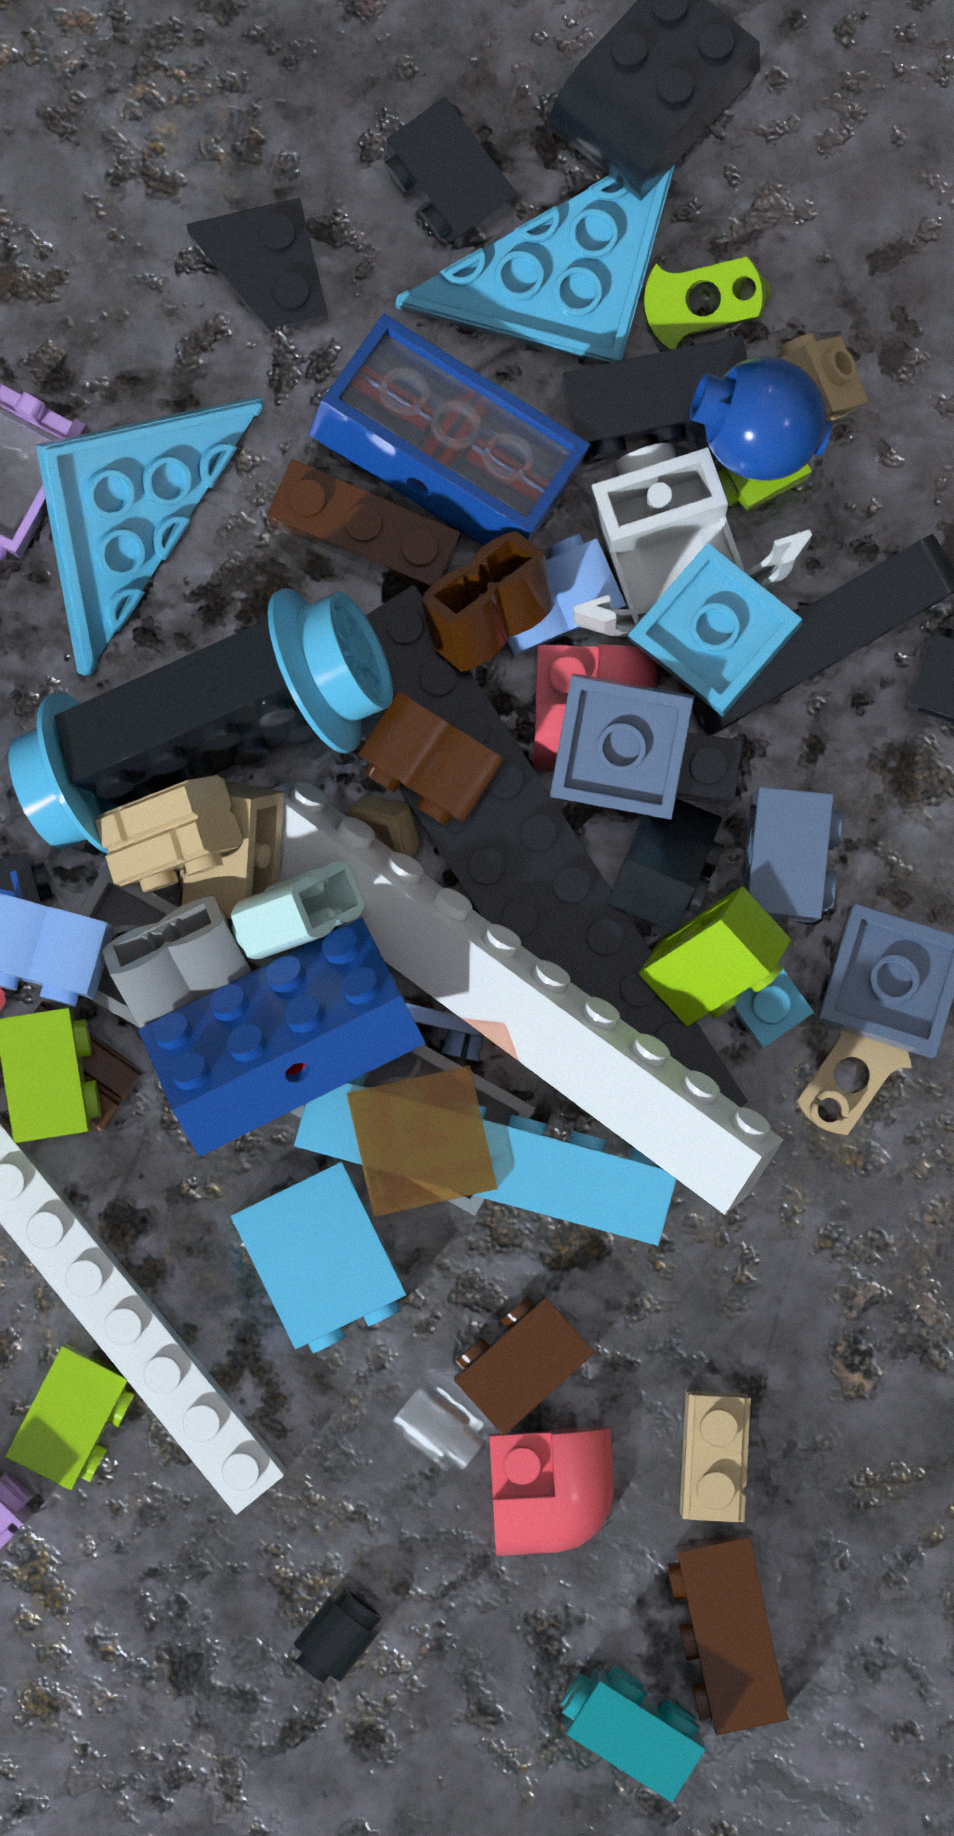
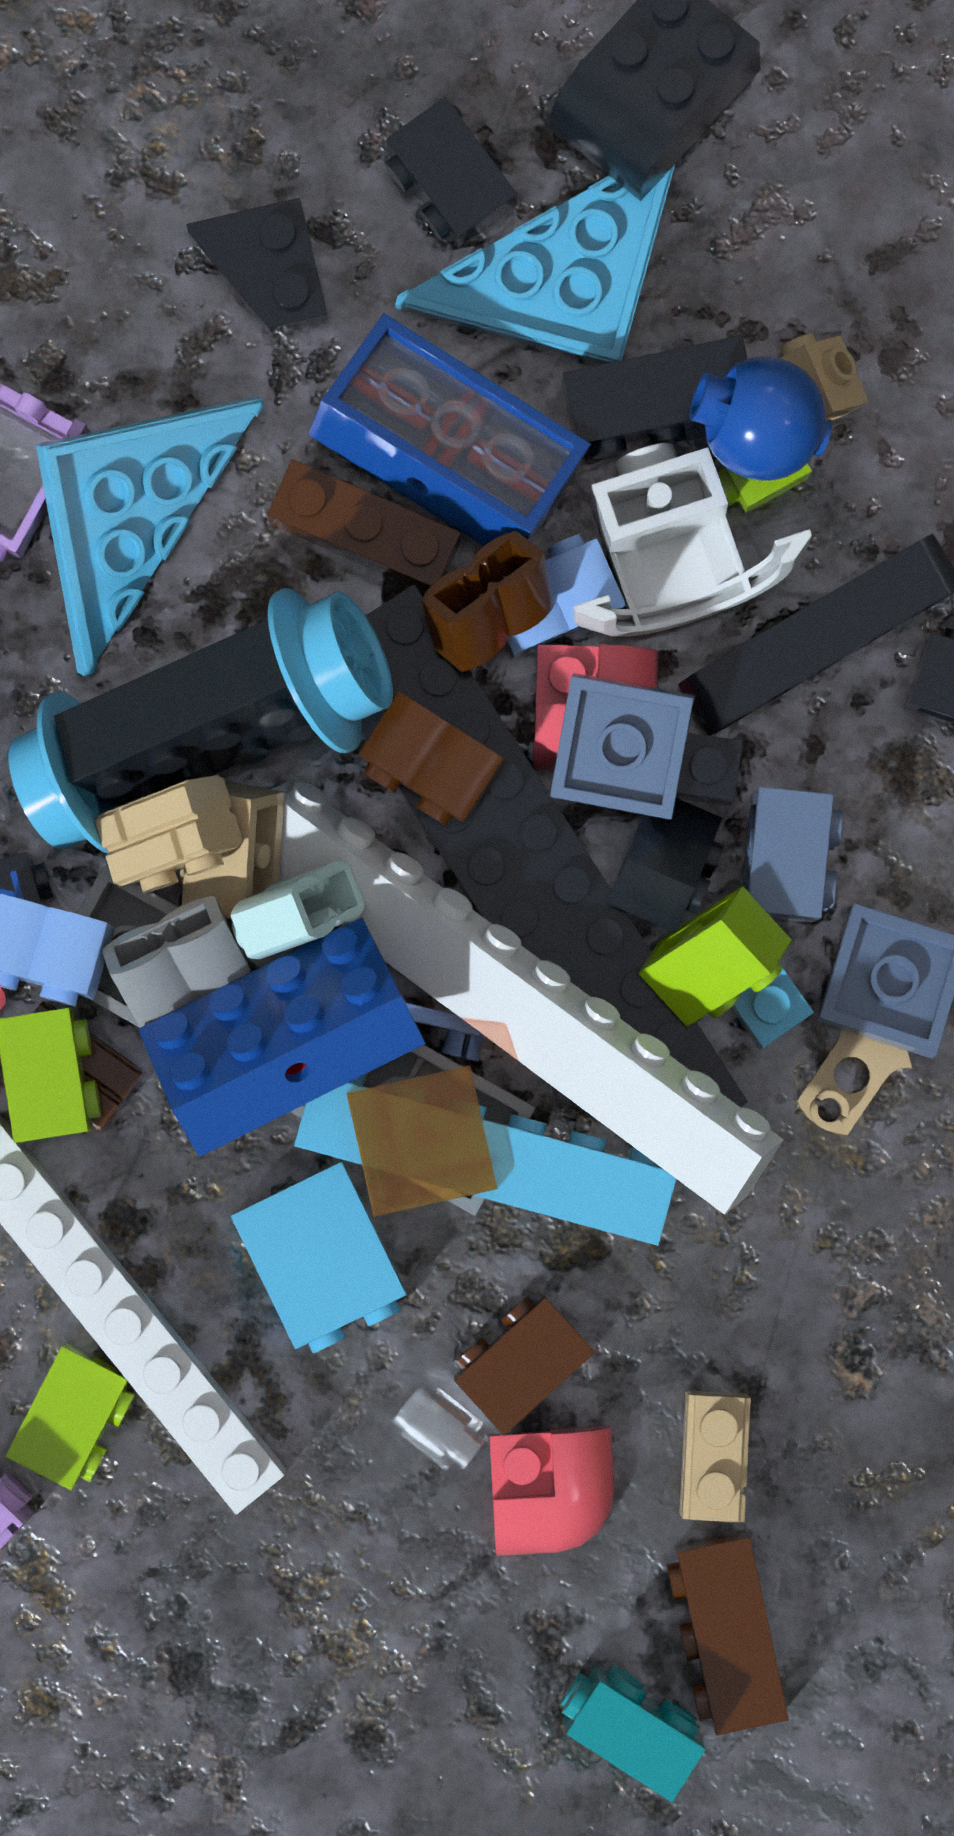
black brick [294,1588,383,1683] -> none
tan tile [346,795,420,858] -> none
medium azure plate [628,543,802,717] -> none
lime piece [644,256,771,350] -> none

